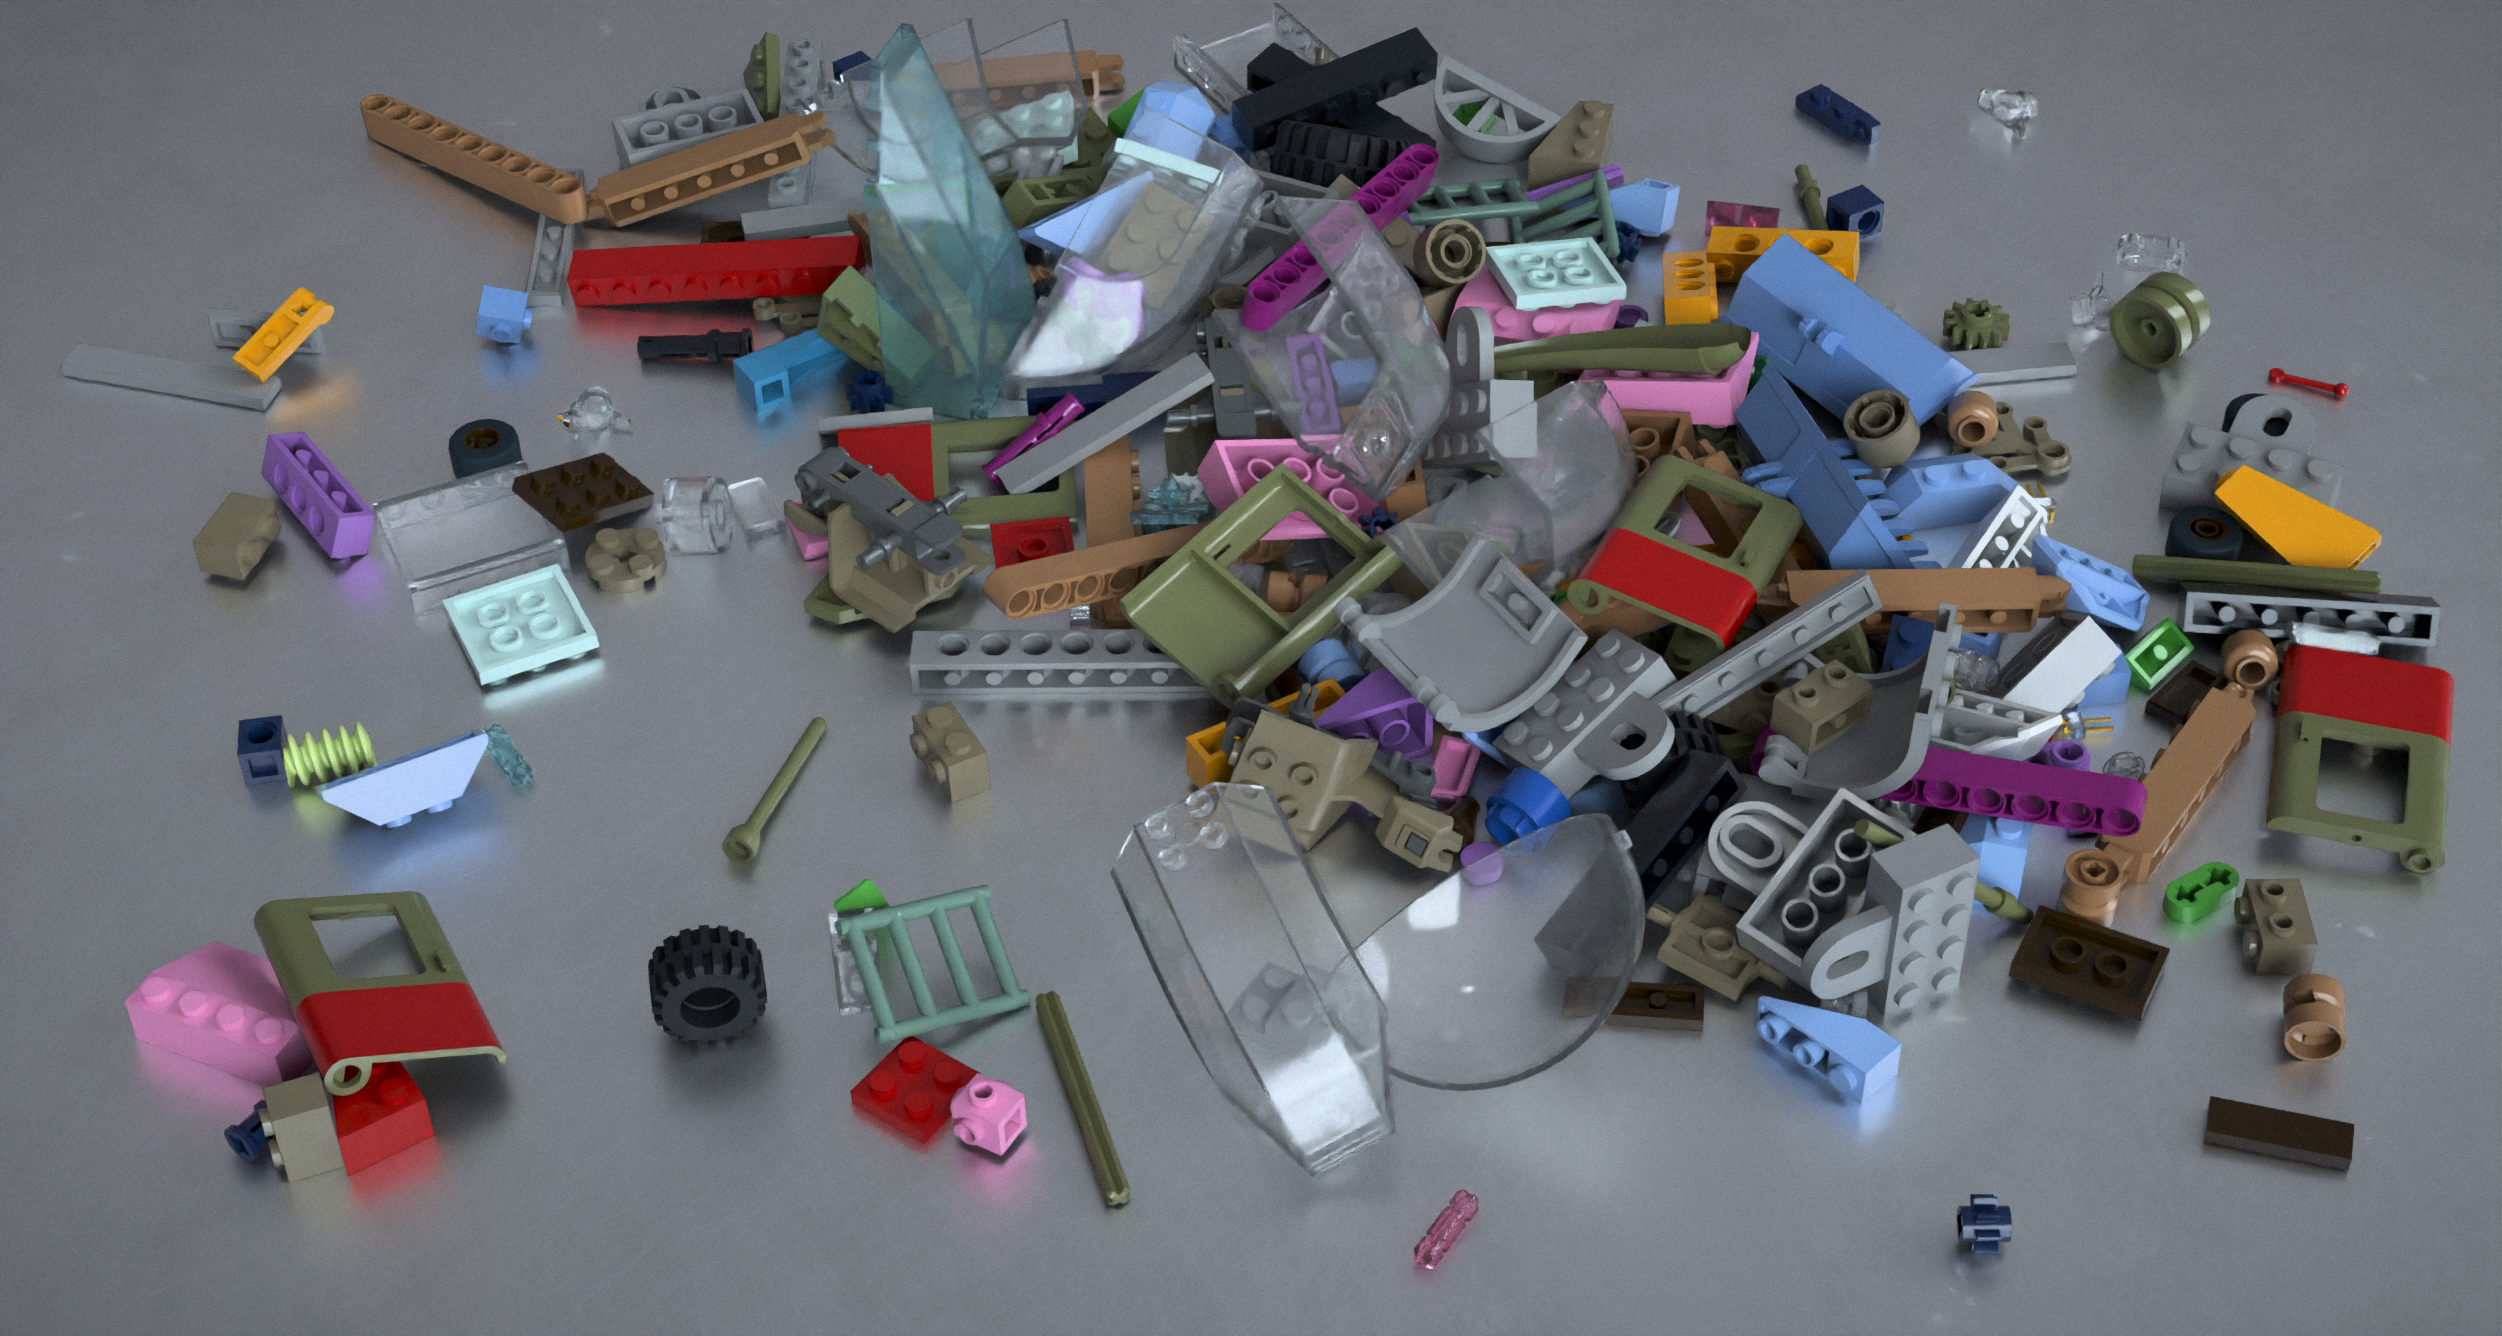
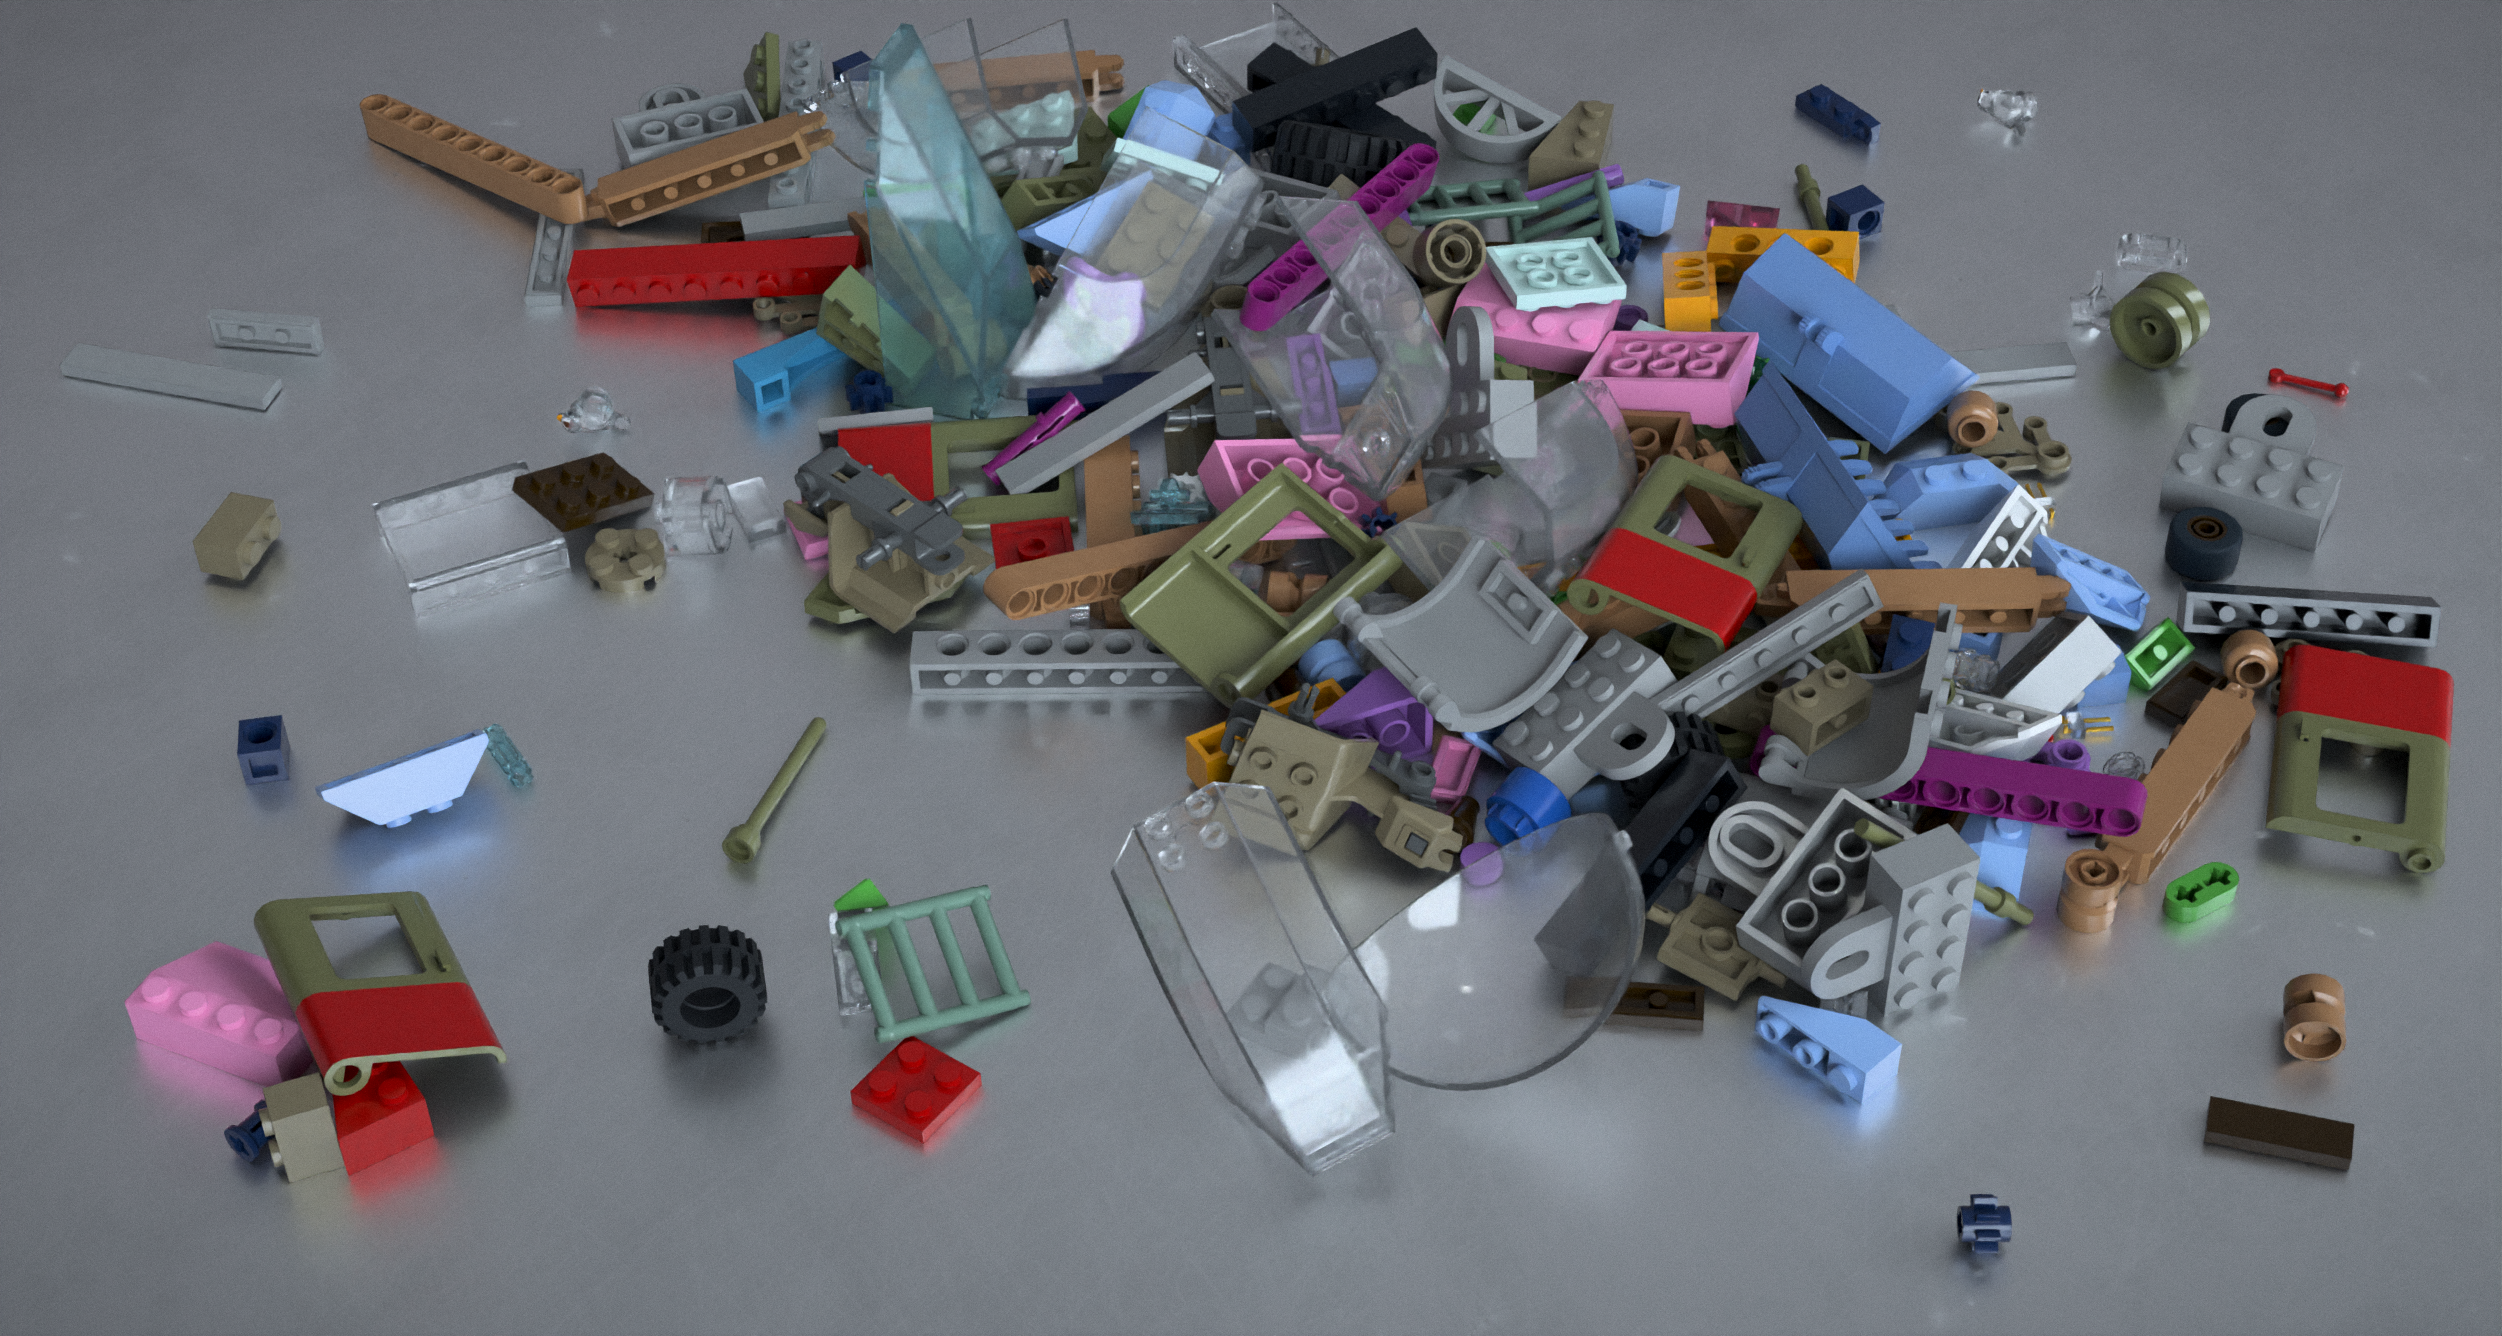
light orange plate [232,287,334,383] -> none
medium lavender brick [261,432,375,559] -> none
yellowish green piece [283,722,376,788] -> none
light aqua plate [442,563,599,685] -> none
black wheel [448,419,523,489] -> none
medium blue brick [475,285,534,344] -> none
black pin [637,328,754,363] -> none
dark tan brick [909,701,990,803] -> none
bright pink brick [950,1073,1027,1156] -> none
olive axle [1035,991,1130,1206] -> none
clear pink axle [1413,1189,1479,1269] -> none
olive animal [1417,323,1751,385] -> none
dark tan piece [1844,389,1920,469] -> none
olive gear [1943,298,2010,350] -> none
dark brown plate [2009,905,2170,1021] -> none
olive axle [2132,554,2382,594] -> none
light orange slope [2214,464,2382,591] -> none
dark tan brick [2234,879,2318,975] -> none
clear tile [2286,620,2381,655] -> none

